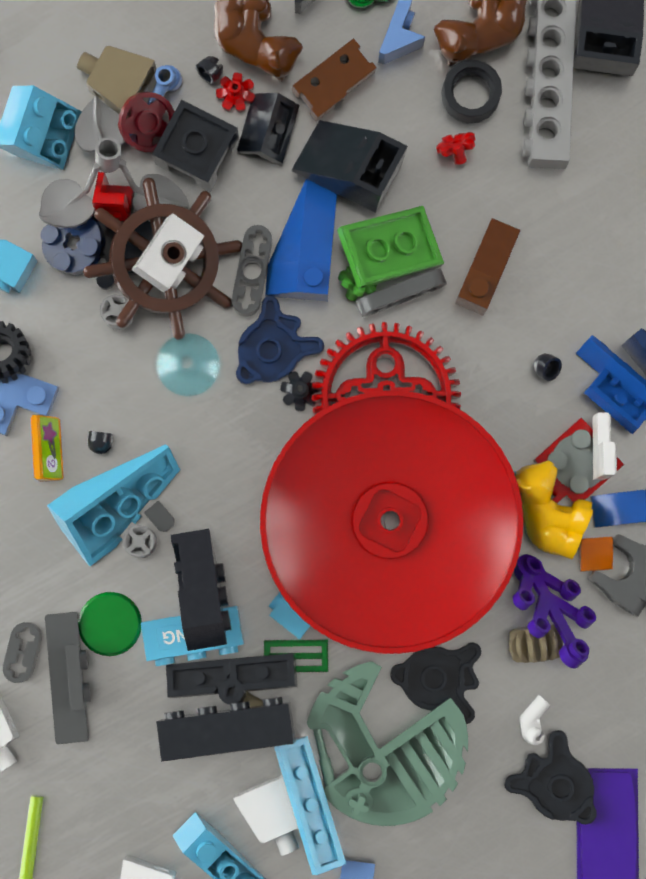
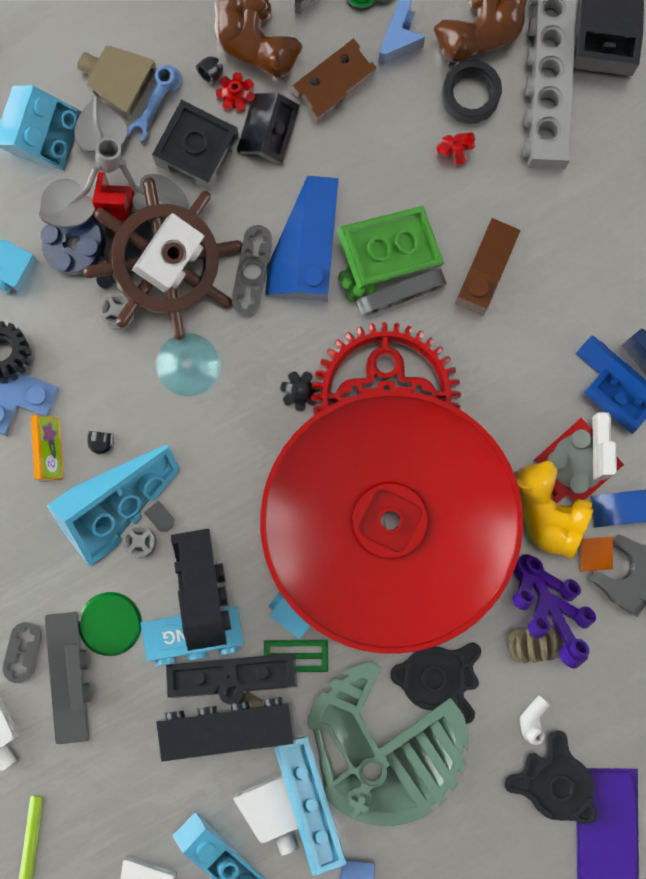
dark red wheel [118,92,175,152] -> none
dark blue tile [236,296,324,385] -> none
black slope [291,120,408,213] -> none
black hinge [534,353,562,381] -> none

